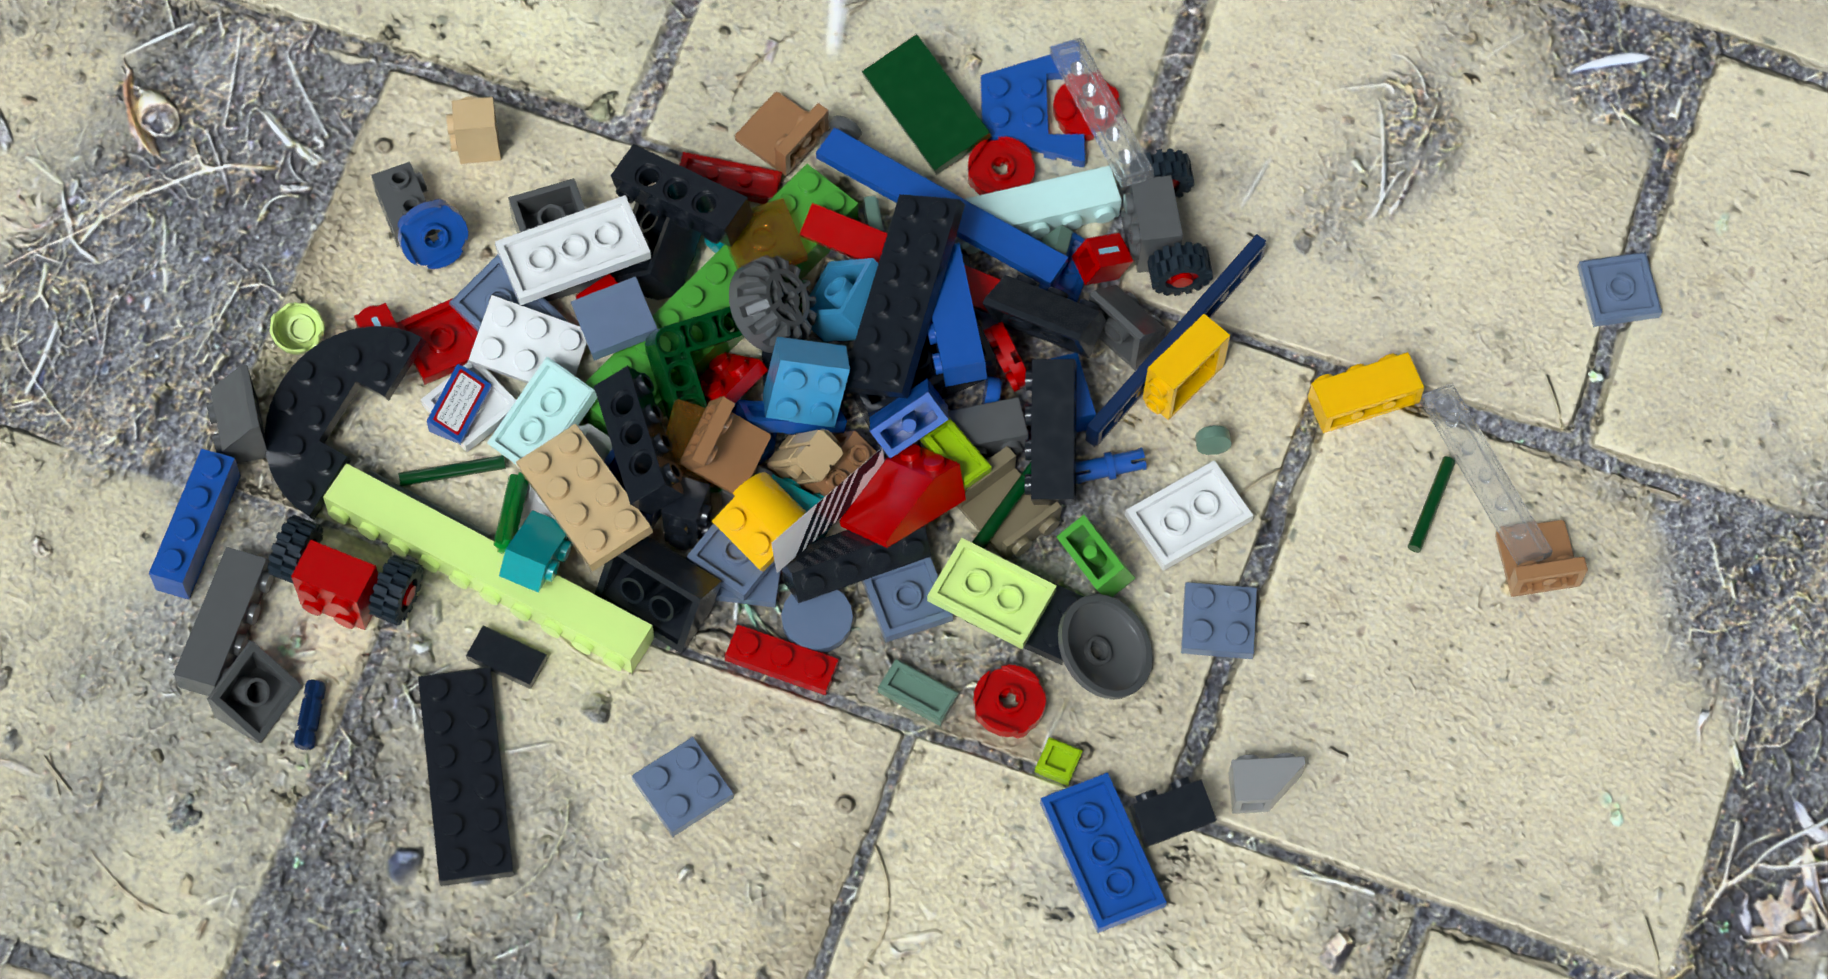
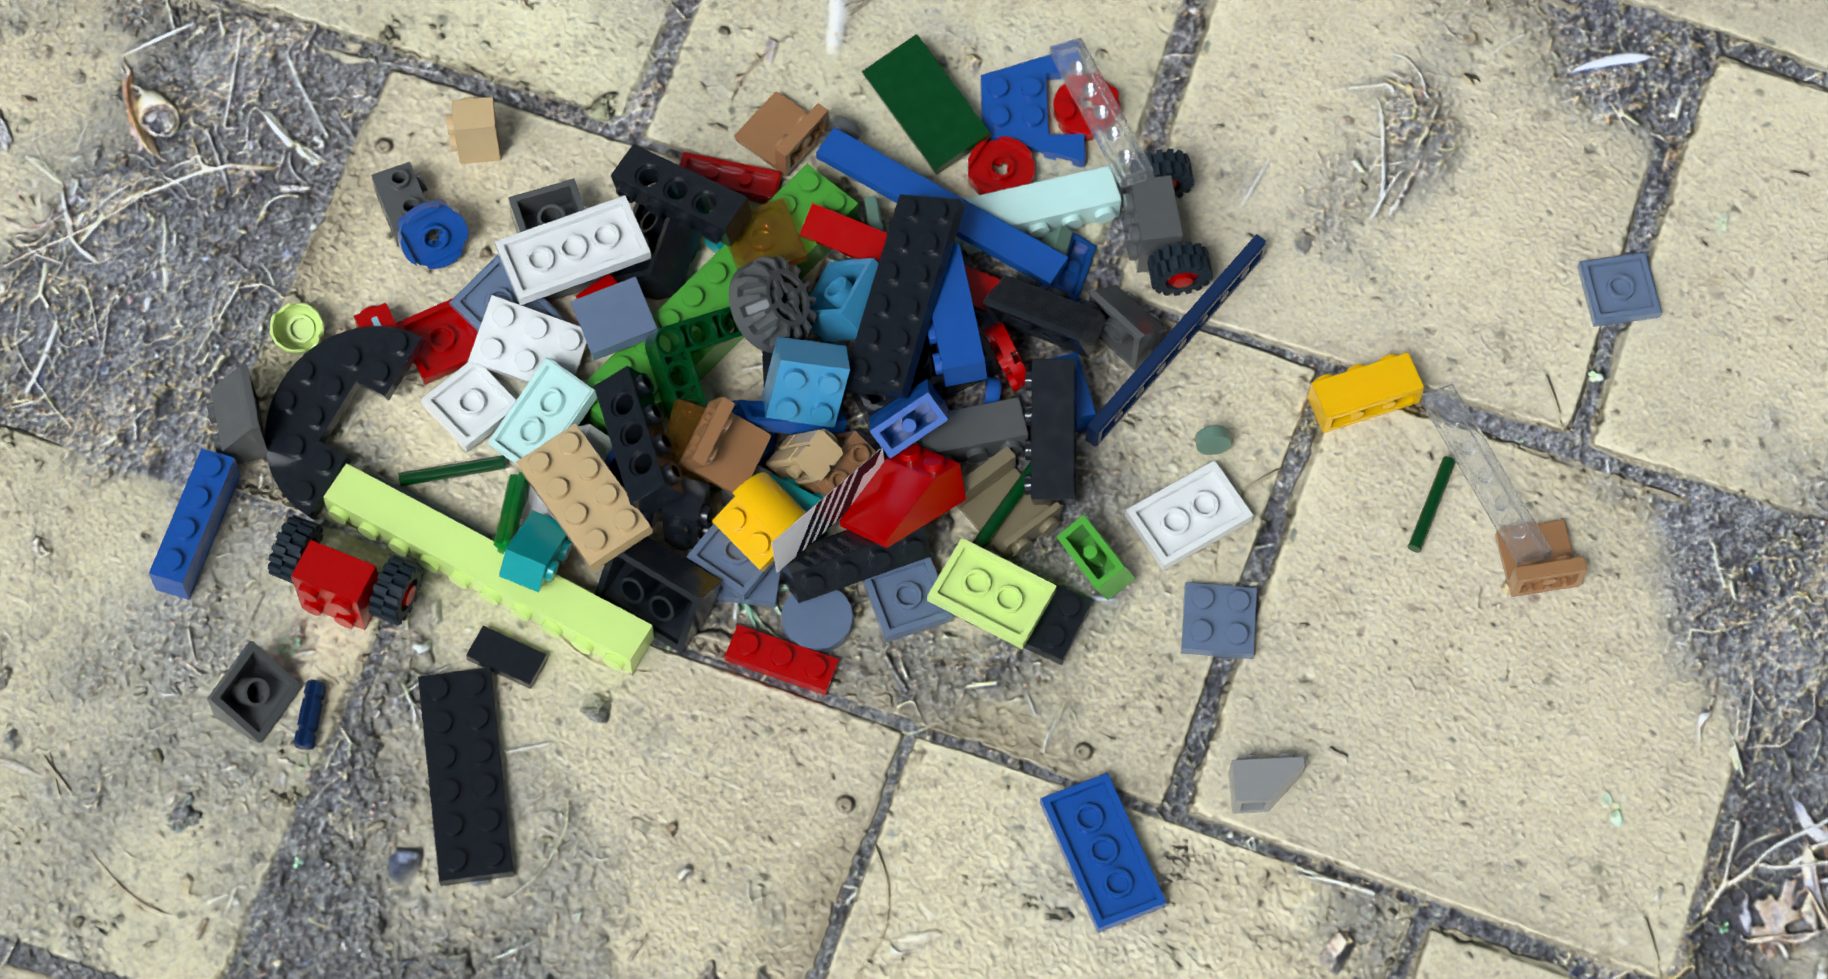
dark grey brick [173,547,274,696] -> none
slope [427,364,492,445] -> none
sand blue plate [632,737,734,837] -> none
red plate [682,352,768,411] -> none
sand green tile [878,659,958,726] -> none
lime tile [920,416,992,490] -> none
red plate [973,665,1046,738] -> none
lime tile [1035,737,1083,786] -> none
dark grey dish [1058,594,1152,699] -> none
red brick [1071,233,1134,285] -> none
blue pin [1076,448,1147,484] -> none
black brick [1129,776,1217,848] -> none
yellow window [1143,314,1230,420] -> none

